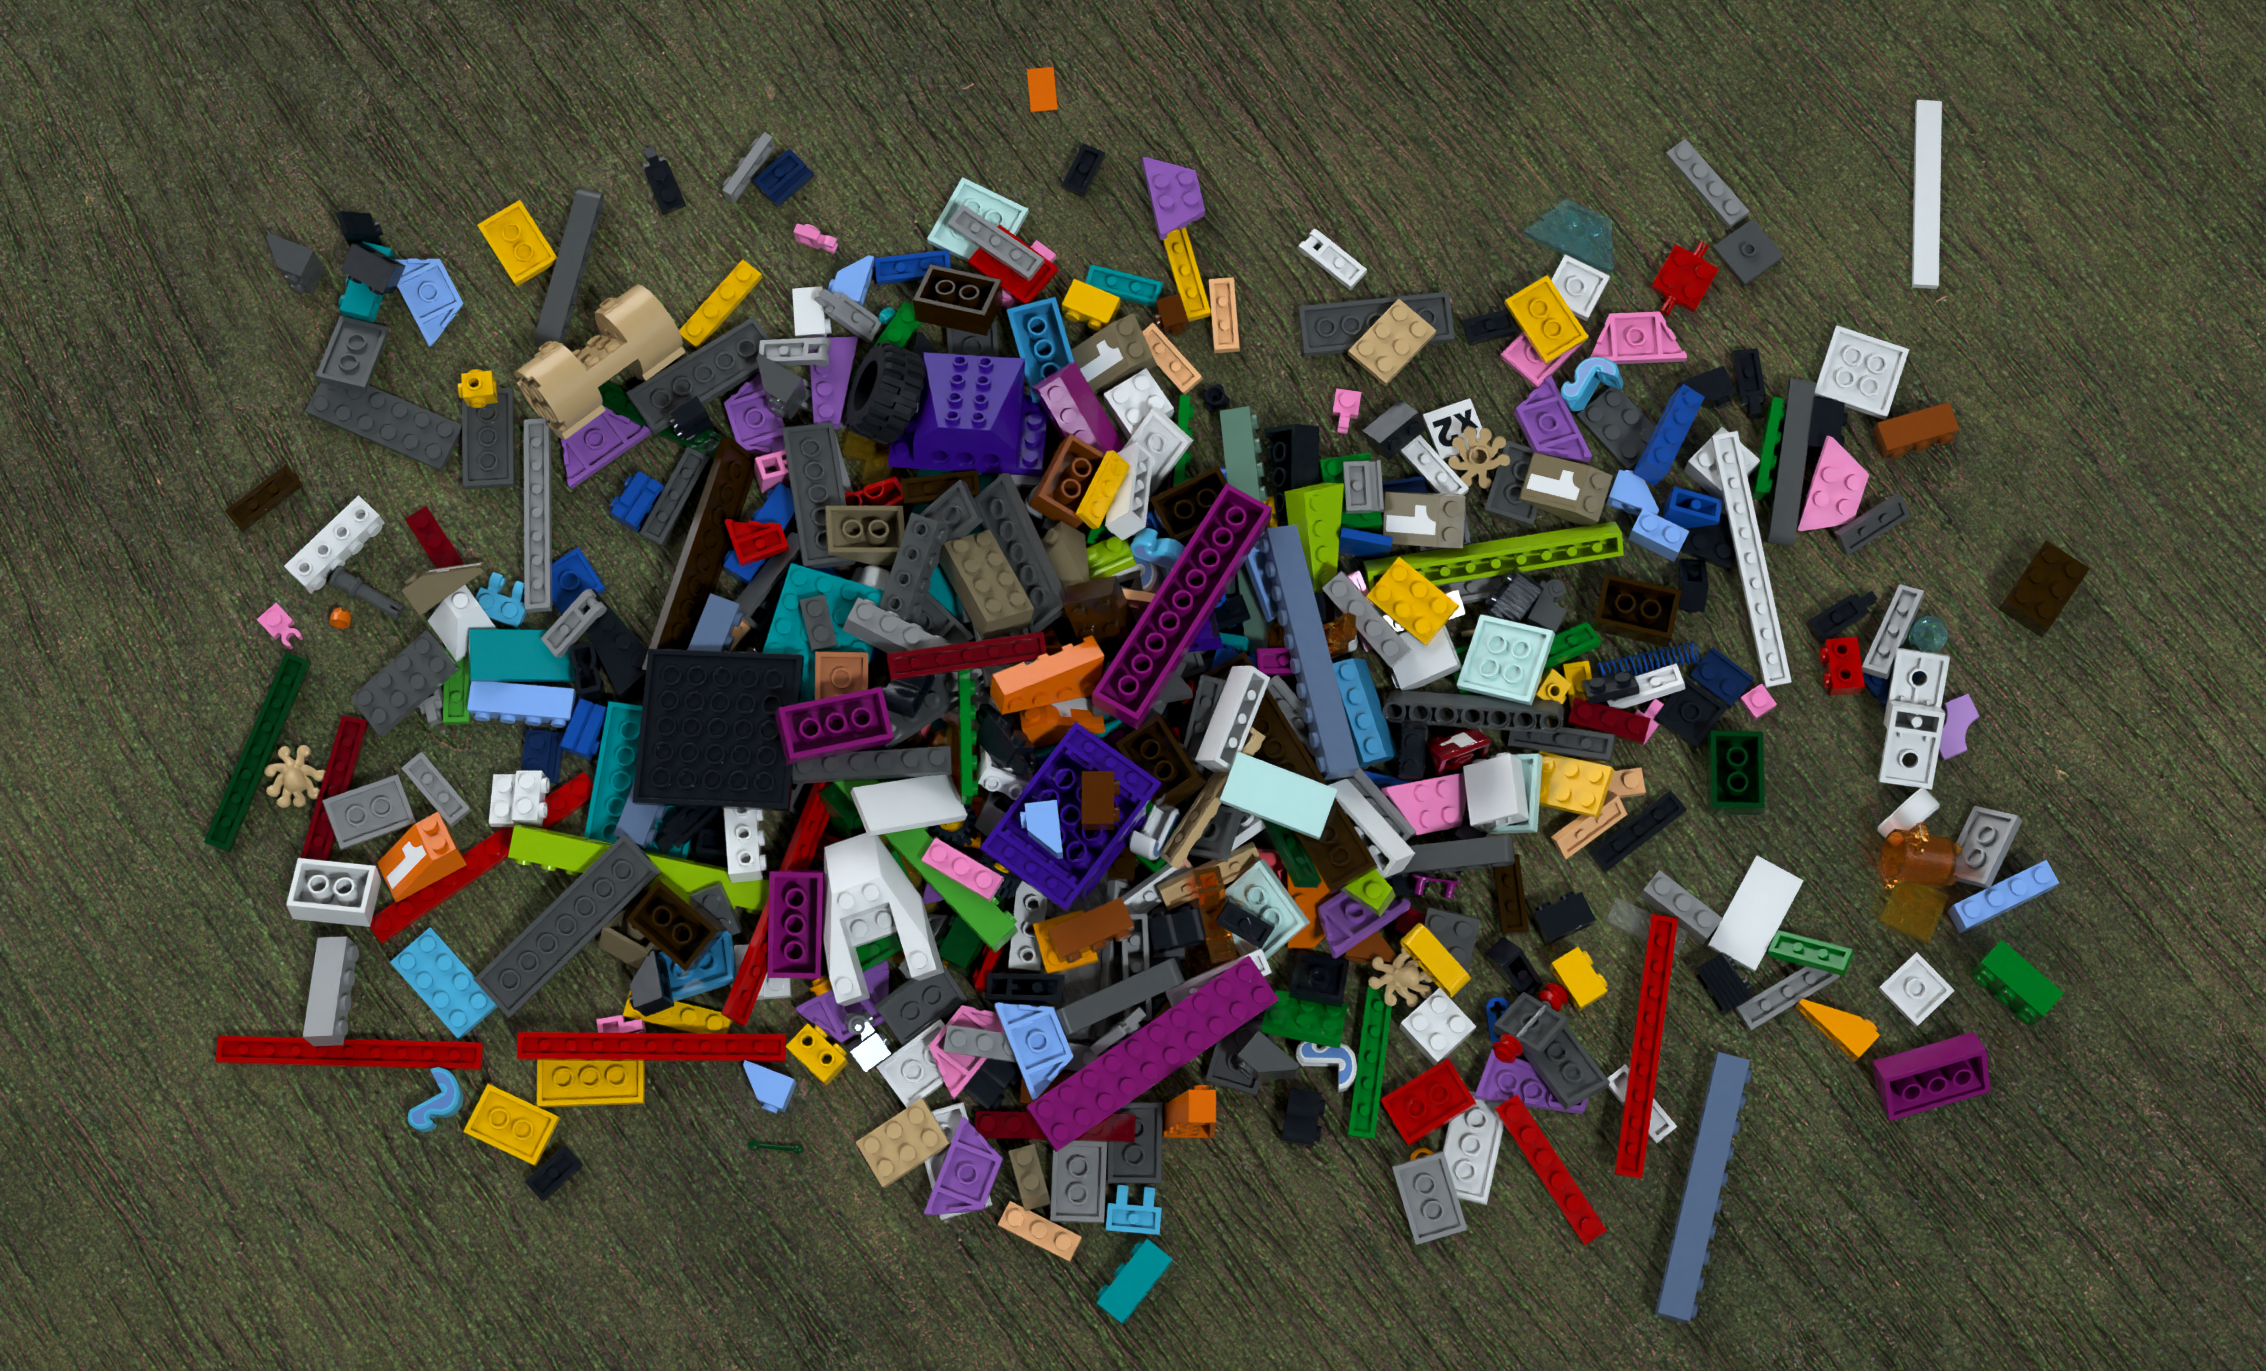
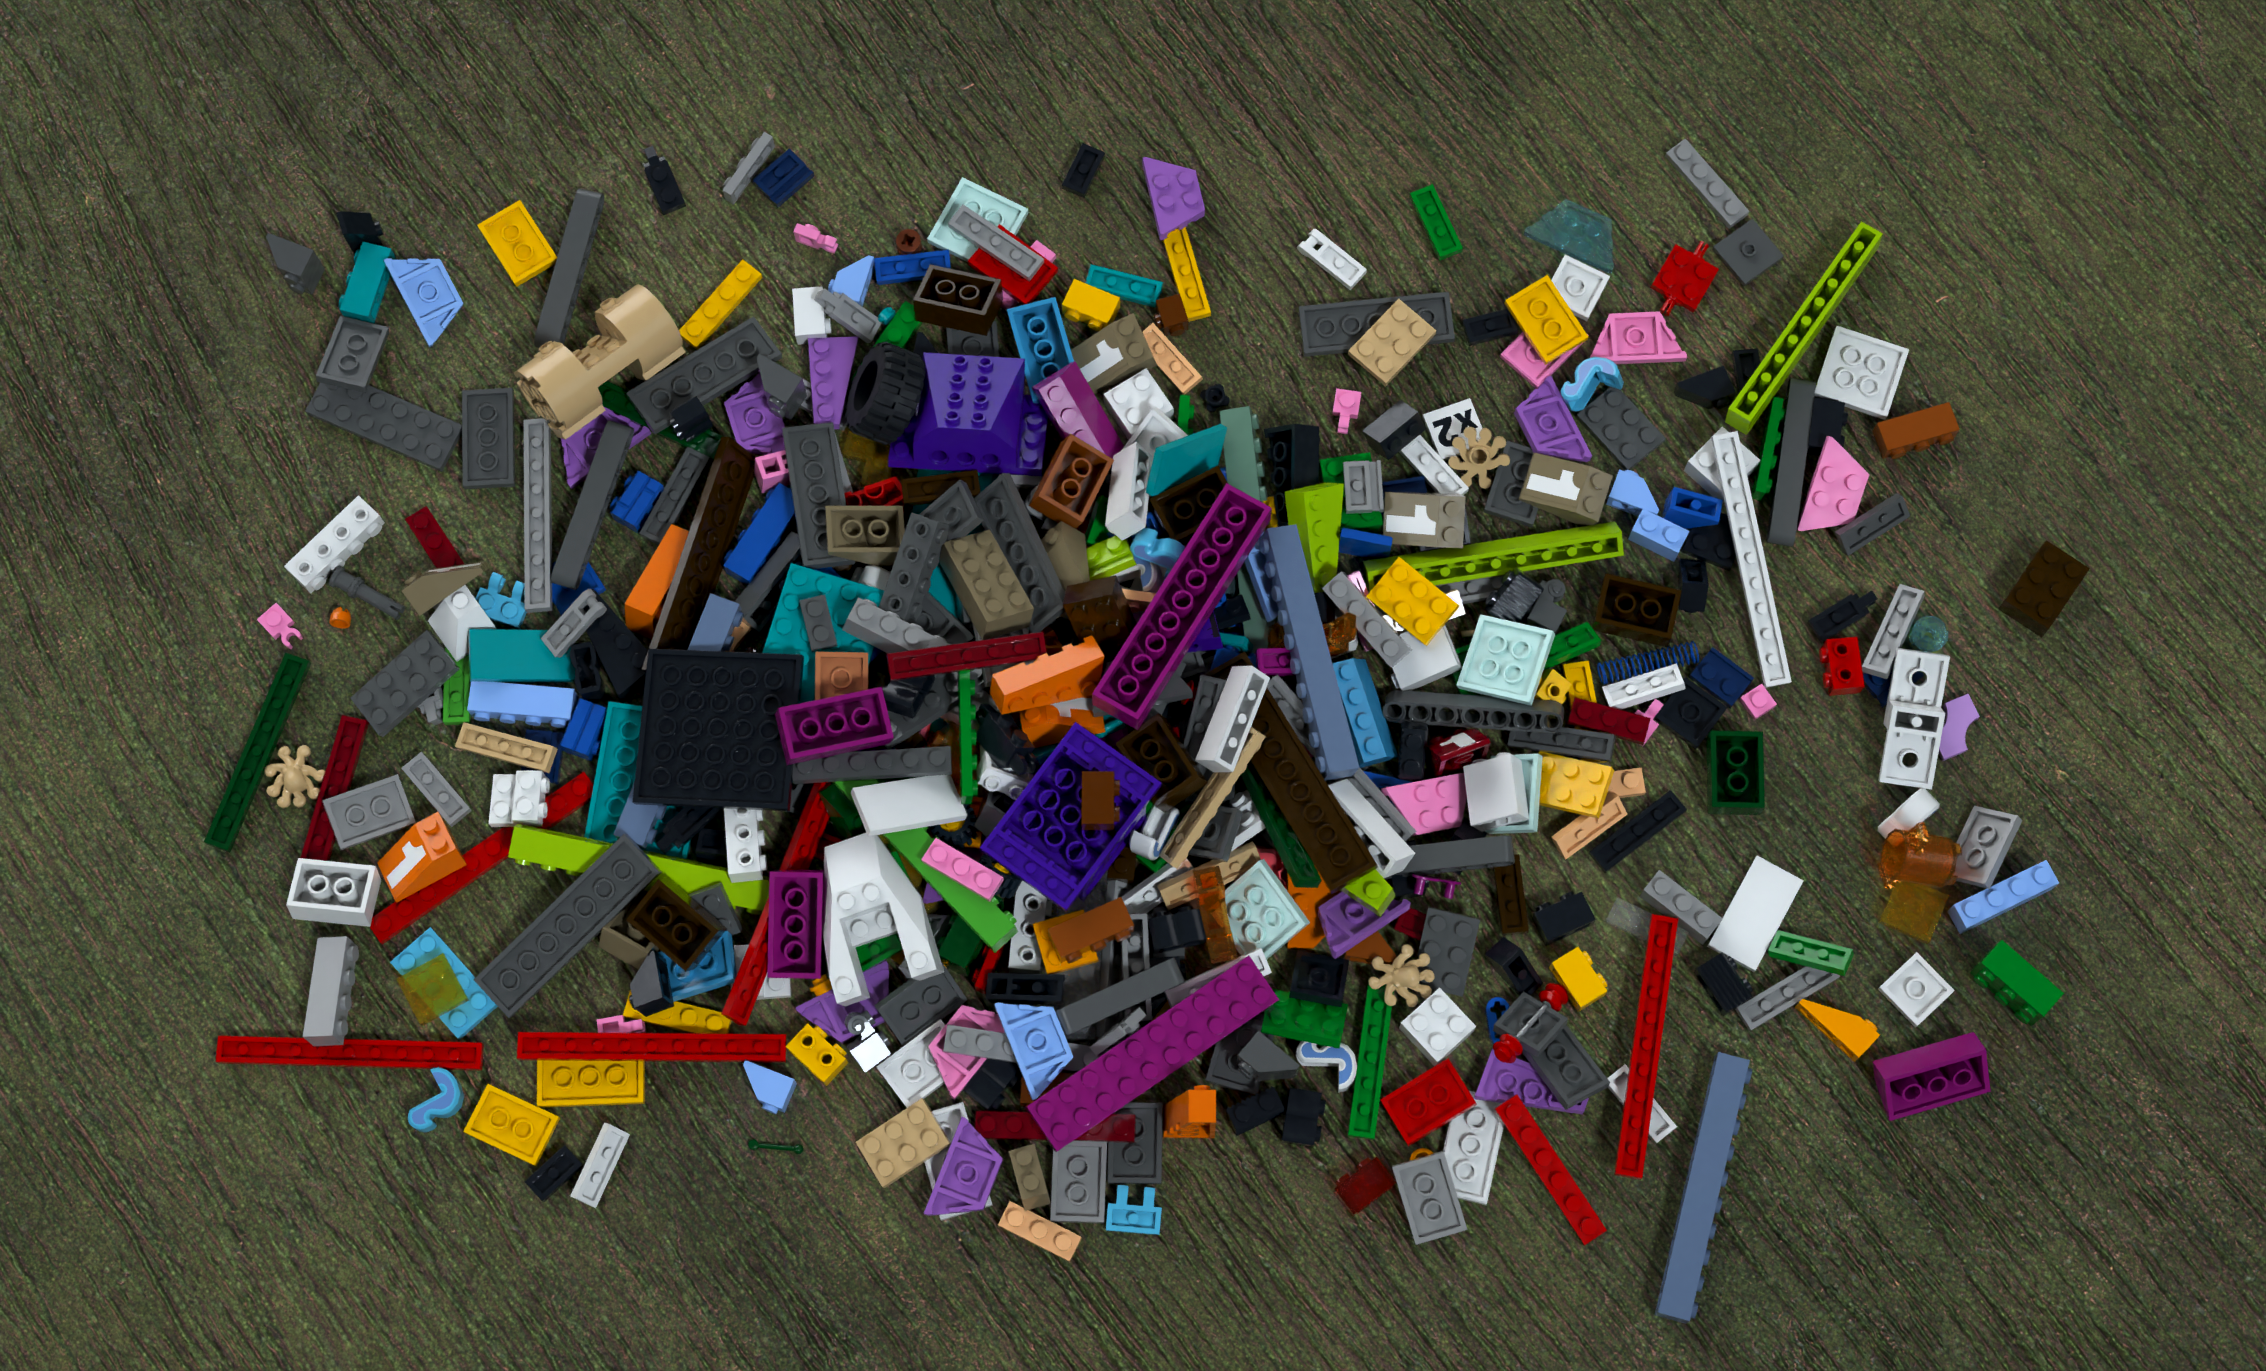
dark brown plate [225,464,303,532] -> none
black brick [341,243,405,295] -> none
yellow brick [458,369,498,408] -> none
red wing [724,519,790,567] -> none
light grey plate [759,337,831,367] -> none
light blue slope [1020,800,1063,859] -> none
orange sticker [1027,67,1058,112] -> none
yellow plate [1075,450,1130,529] -> none
teal brick [1096,1239,1173,1326] -> none
light nougat plate [1209,277,1240,353] -> none
black plate [1215,898,1275,949] -> none
light aqua tile [1219,752,1338,840] -> none
yellow beam [1399,923,1471,998] -> none
black plate [1581,670,1639,705] -> none
blue brick [1633,384,1705,486] -> none
white tile [1912,100,1942,289] -> none
none -> clear yellow plate [396,953,469,1026]
none -> tan plate [455,722,558,773]
none -> dark grey beam [551,420,634,590]
none -> white plate [570,1122,630,1208]
none -> orange wedge [624,524,689,640]
none -> copper wheel [896,229,922,255]
none -> teal tile [1146,424,1227,497]
none -> black brick [1226,1086,1285,1136]
none -> clear red brick [1333,1157,1397,1217]
none -> green plate [1409,184,1463,261]
none -> lime brick [1725,221,1883,435]

